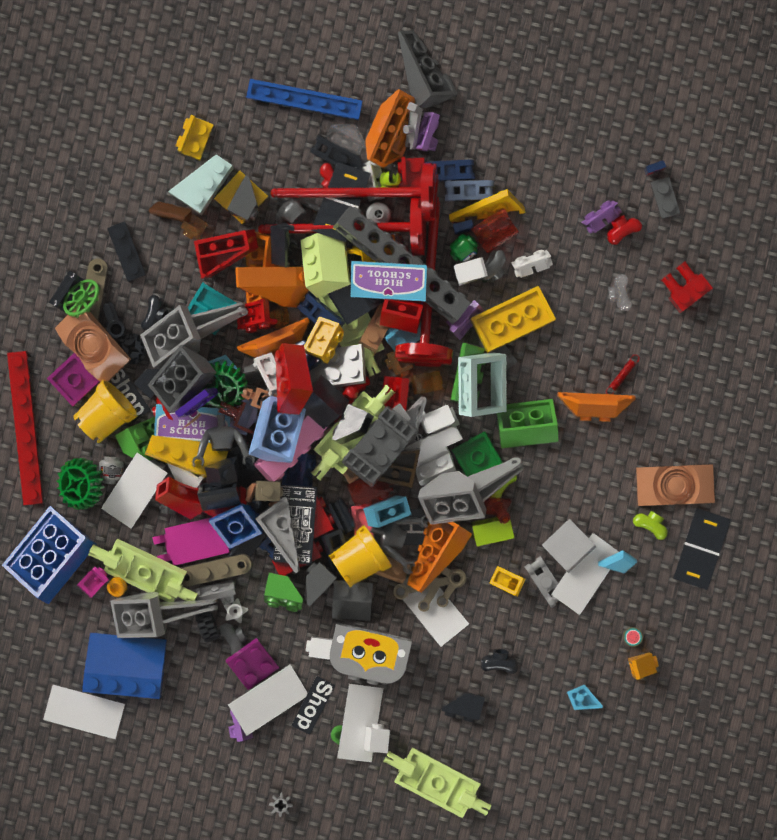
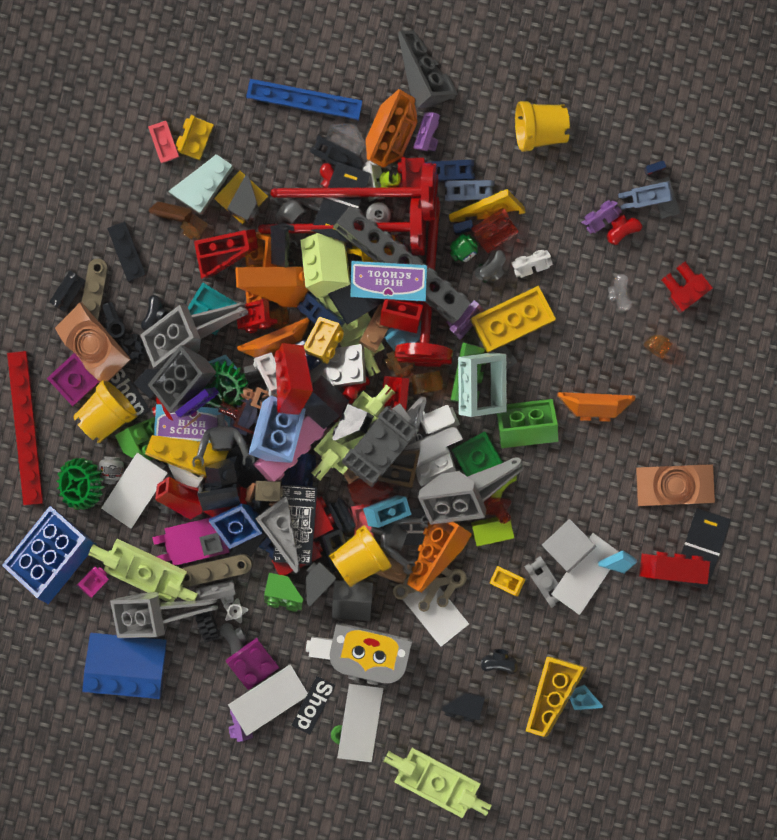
white sticker [43,685,125,739] -> none
bright green wheel [63,279,101,318] -> none
light orange tile [107,577,127,597] -> none
light grey gear [269,792,293,817] -> none
white brick [364,724,390,753] -> none
light grey piece [403,102,423,149] -> none
white slope [454,257,488,286] -> none
red piece [606,355,640,394] -> none
tile [623,627,643,647] -> none
light orange slope [628,652,659,680] -> none
lime piece [633,511,668,540] -> none
none -> coral plate [148,121,179,164]
none -> dark grey plate [199,533,223,556]
none -> yellow piece [515,101,570,152]
none -> yellow wedge [526,656,587,737]
none -> sand blue hinge [618,181,673,210]
none -> red wedge [639,552,710,584]
none -> clear orange piece [643,335,672,359]

